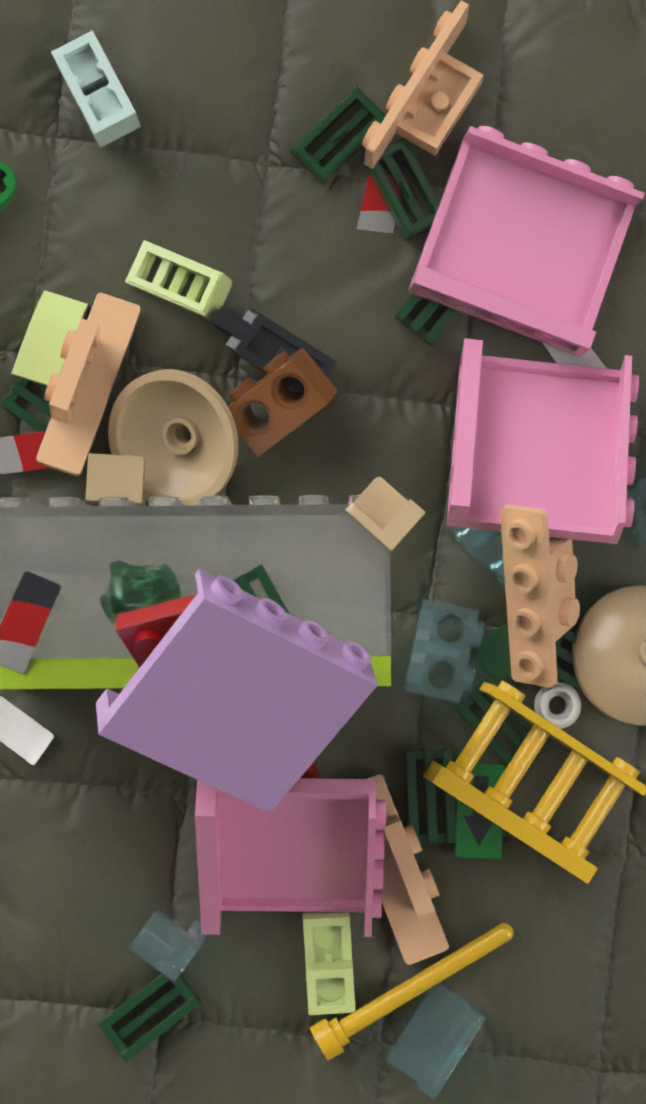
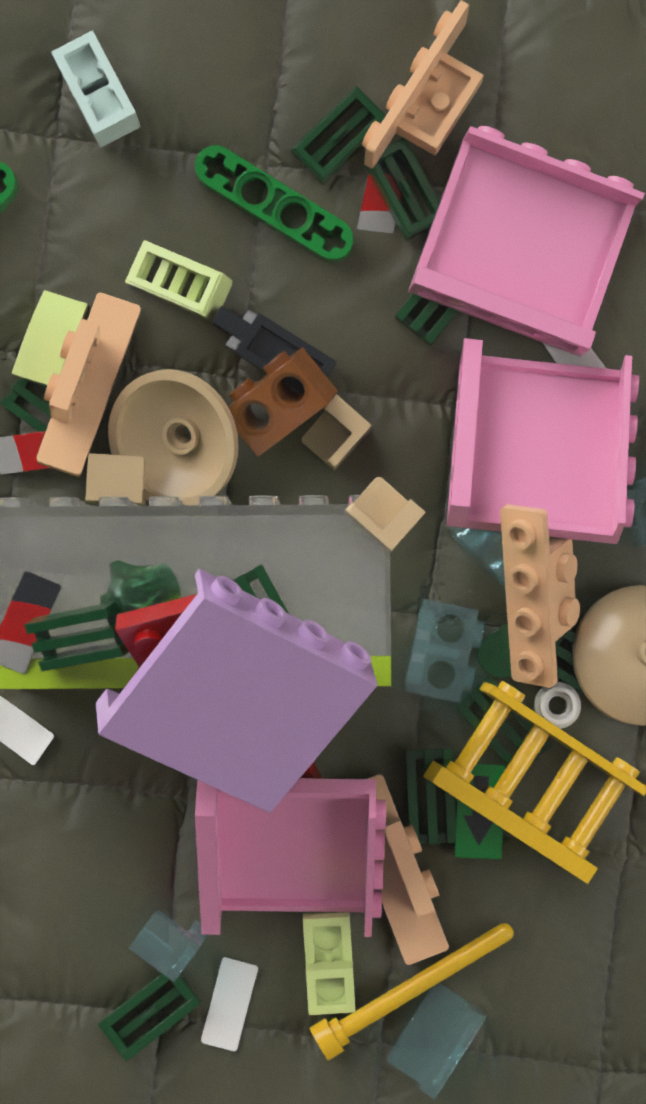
none -> dark green tile [24,601,129,672]
none -> green beam [195,145,353,263]
none -> white sticker [201,957,258,1051]
none -> tan panel [302,394,372,471]

